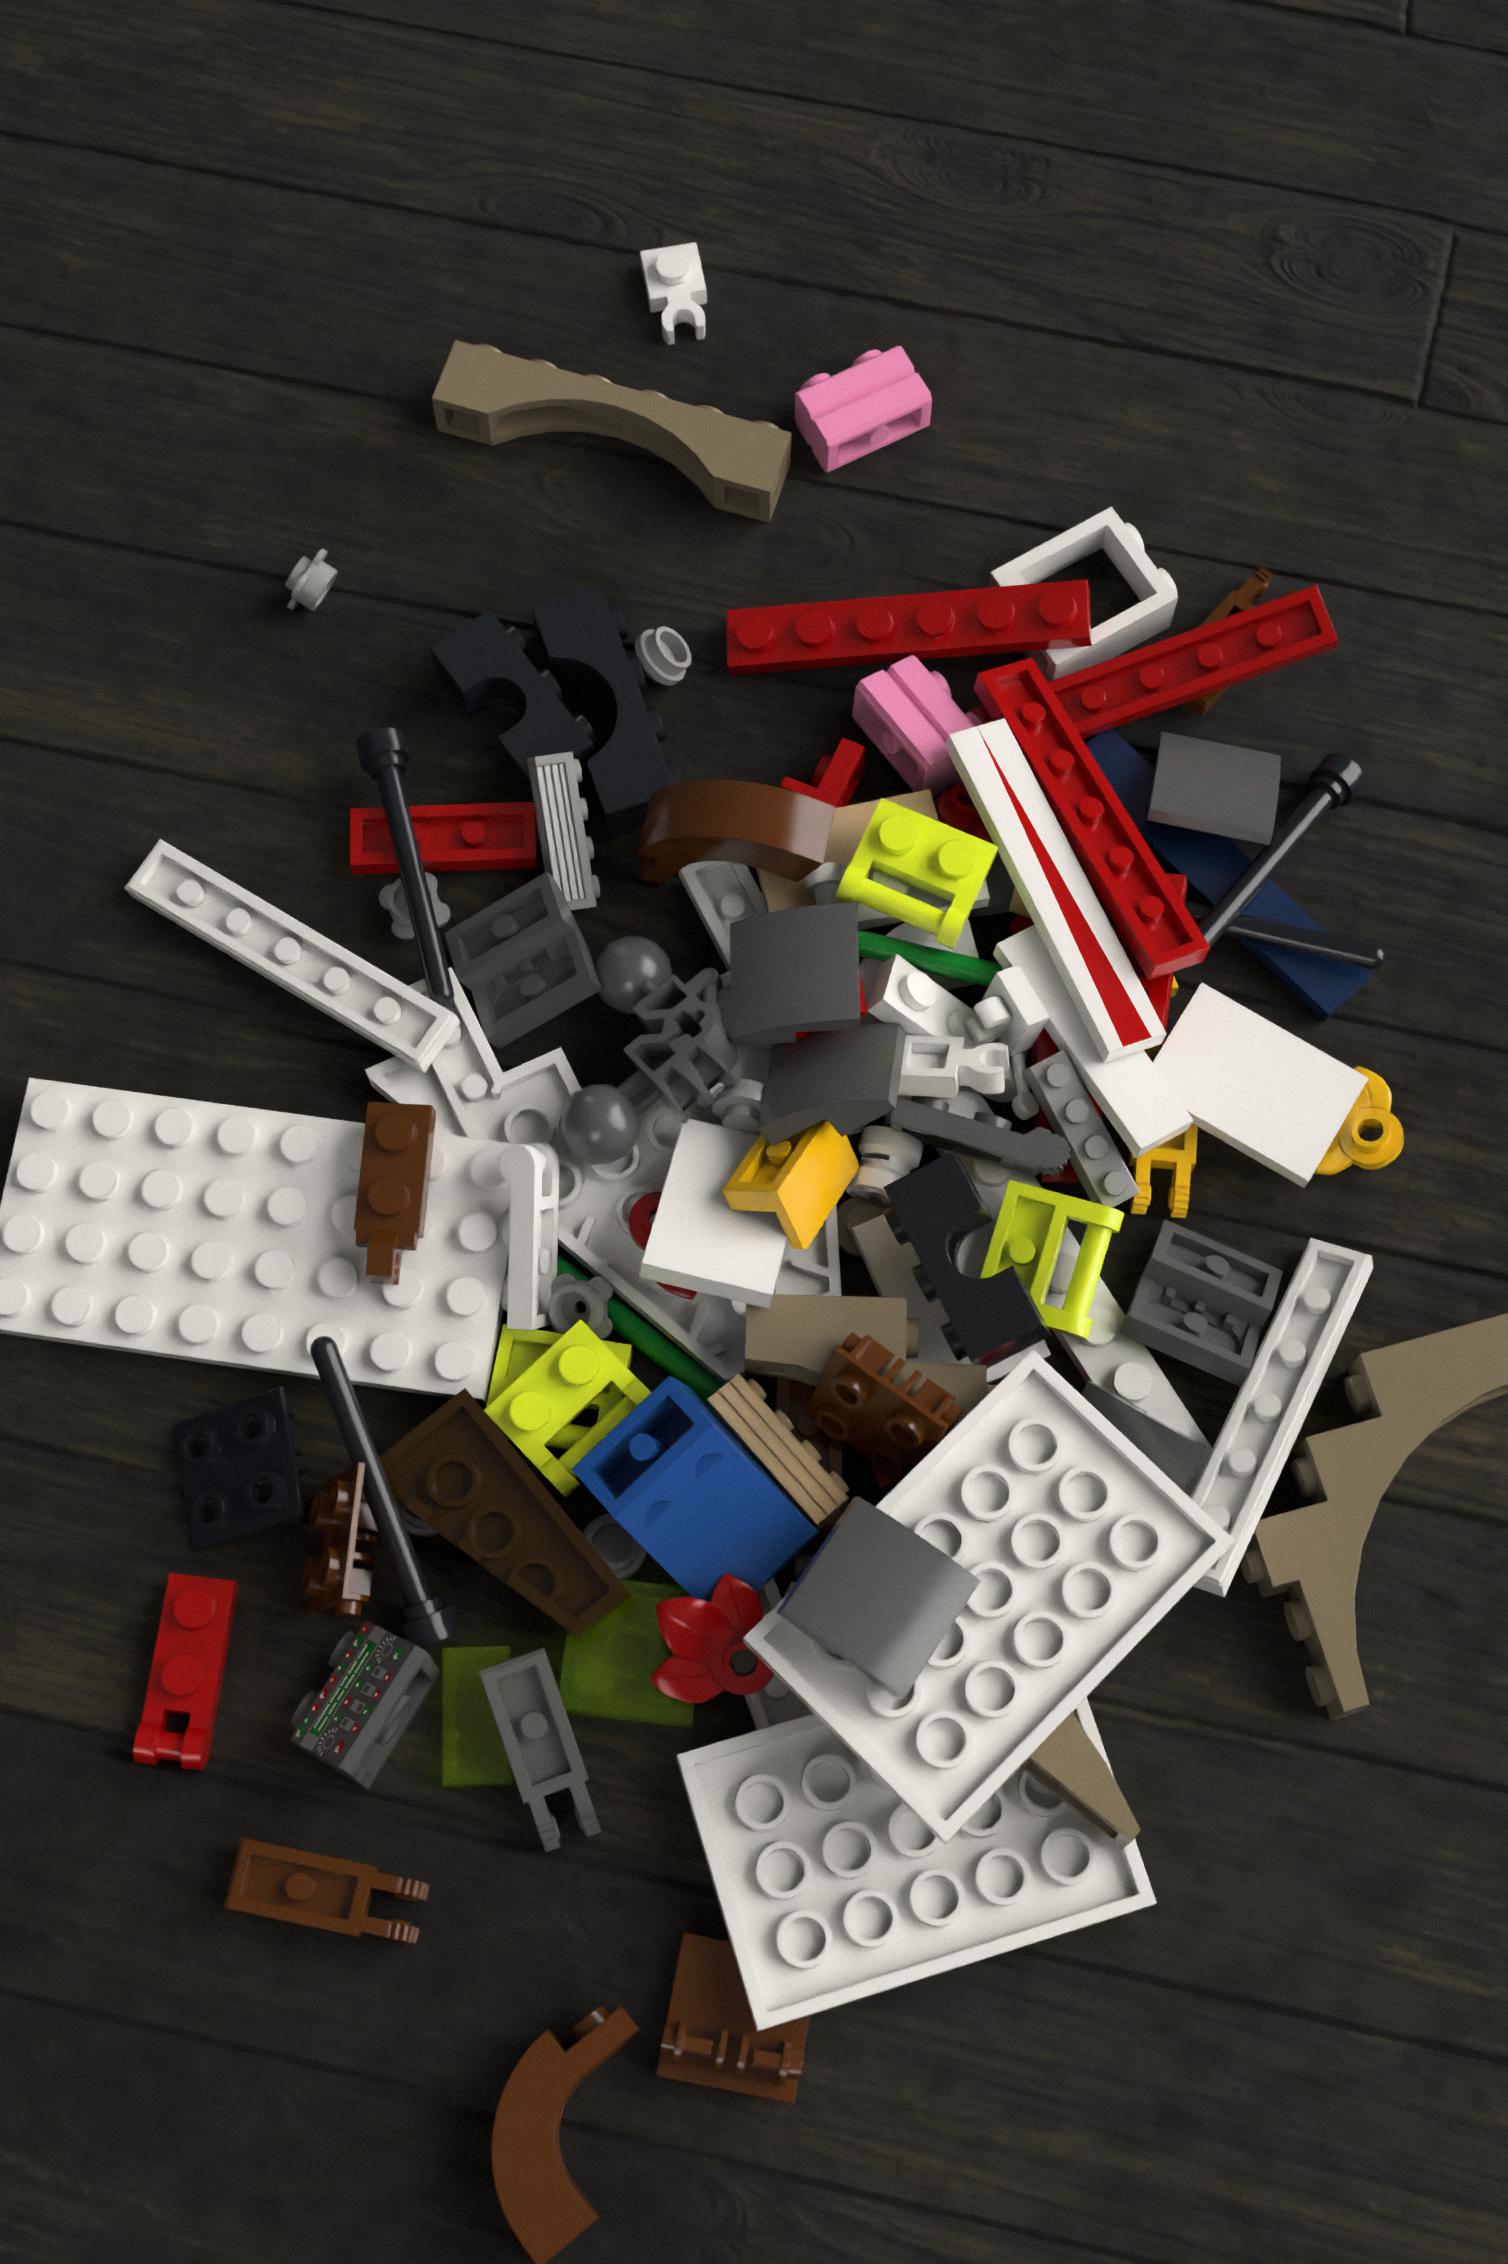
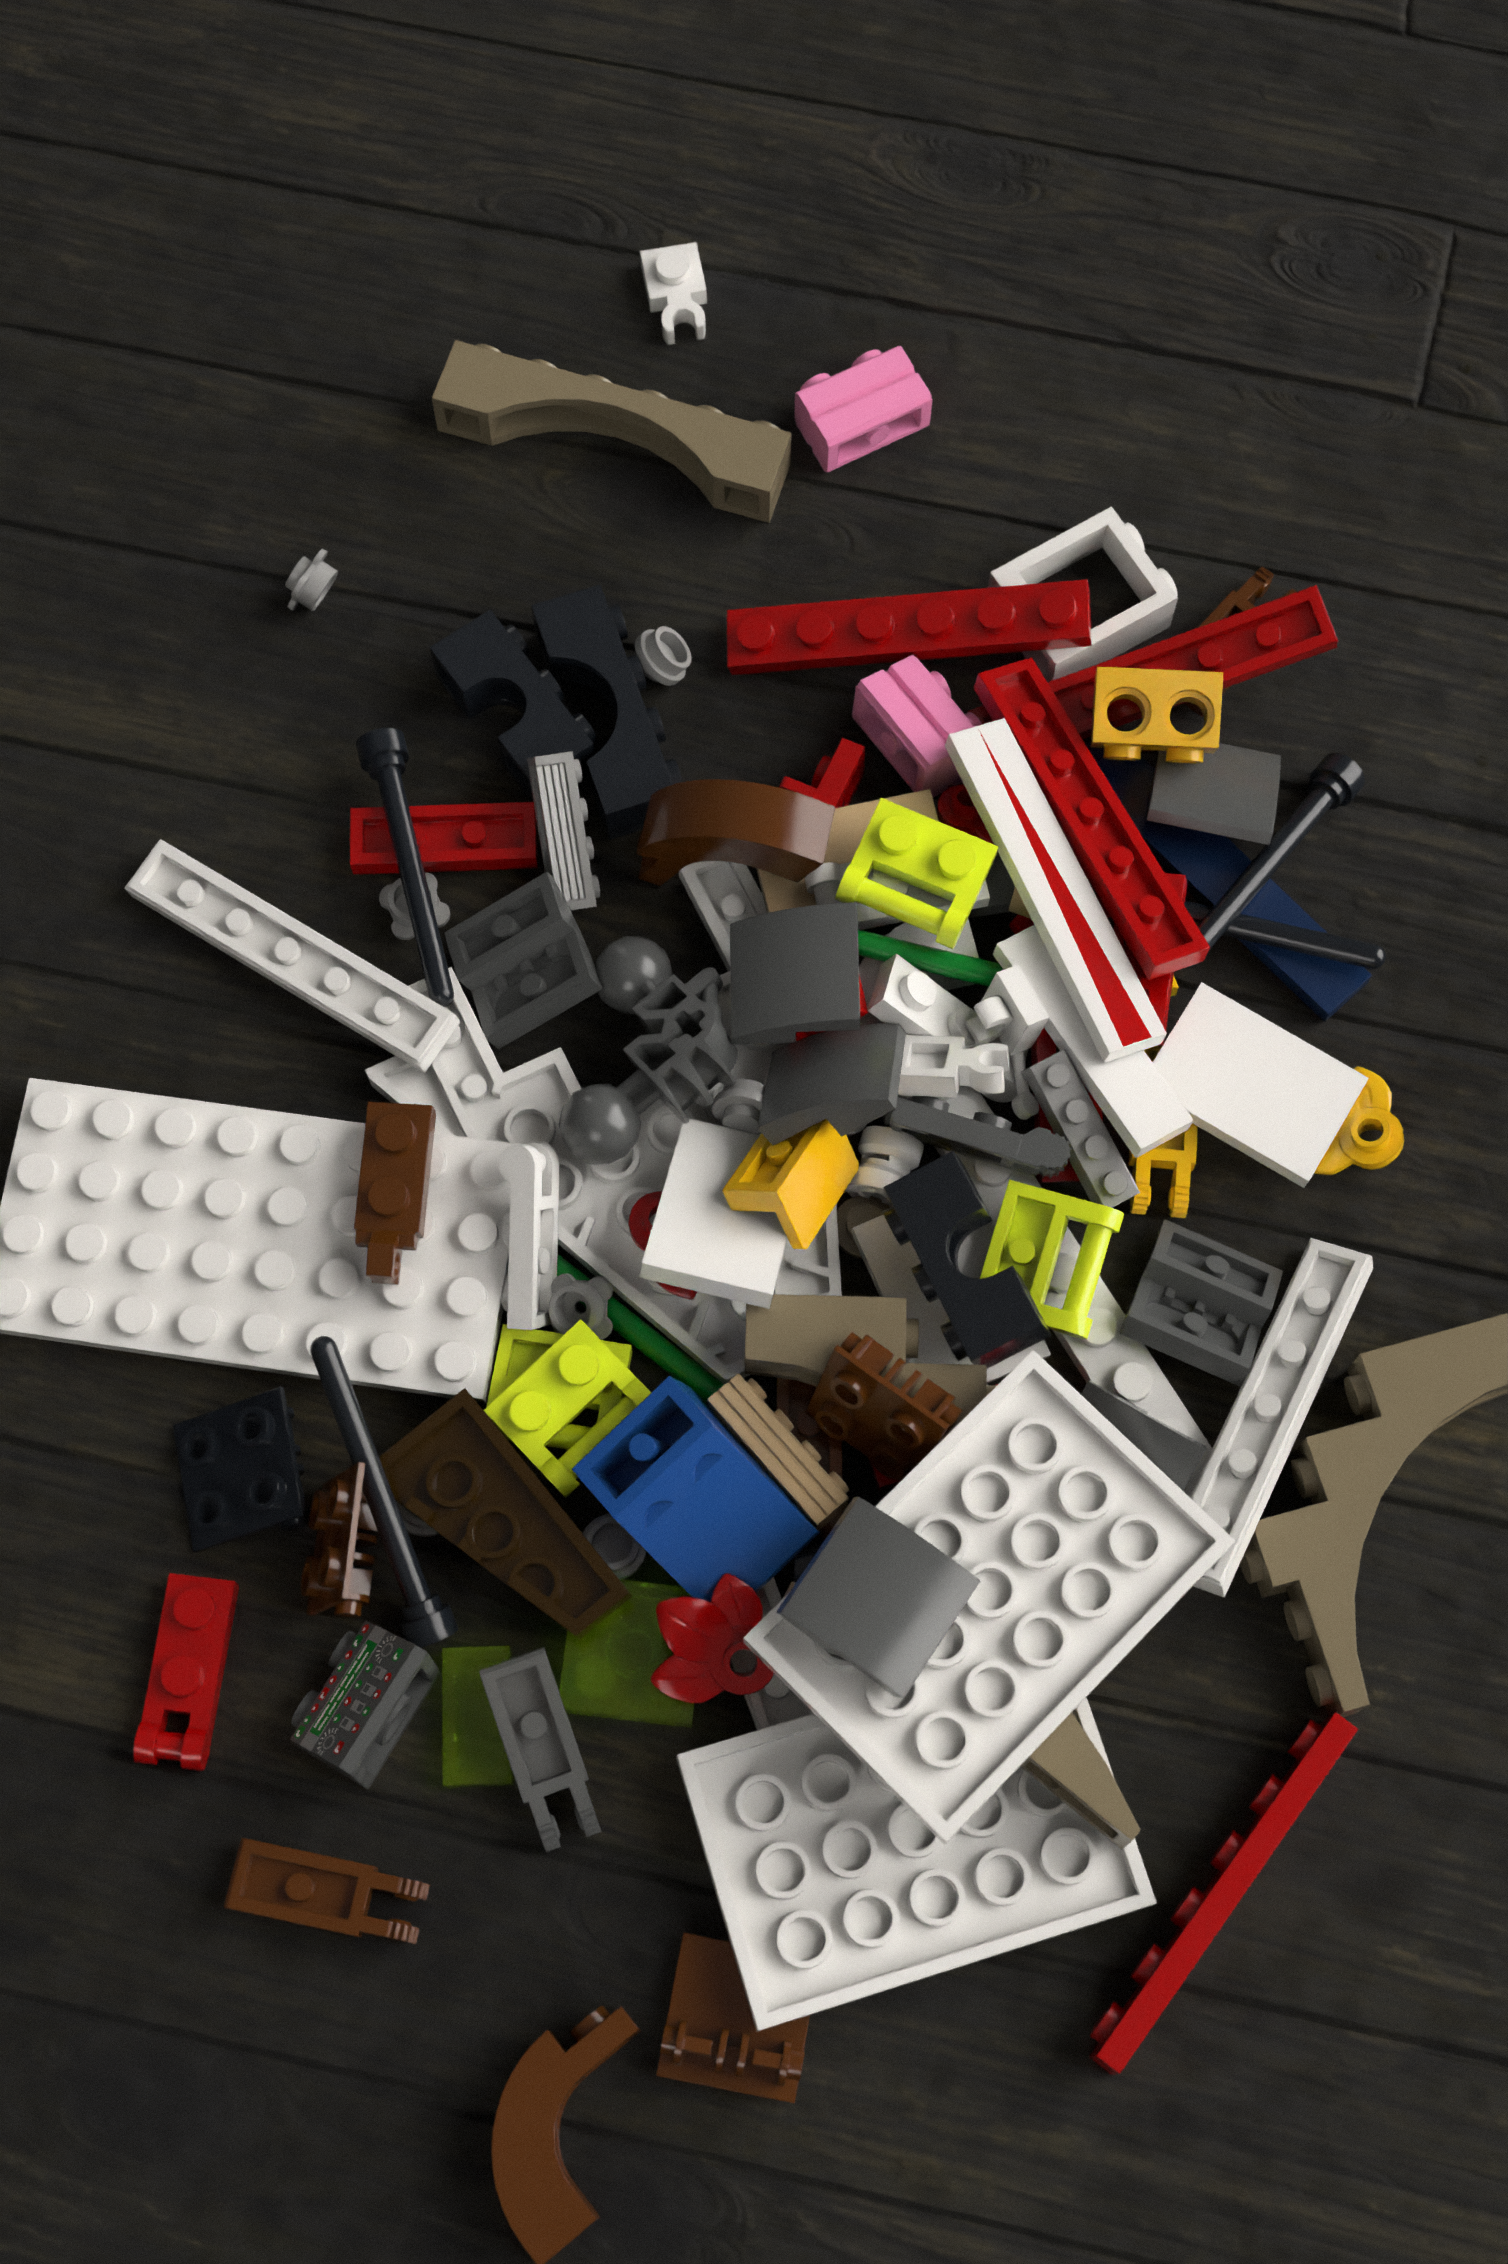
none -> red plate [1089,1712,1358,2075]
none -> yellow brick [1091,667,1224,764]

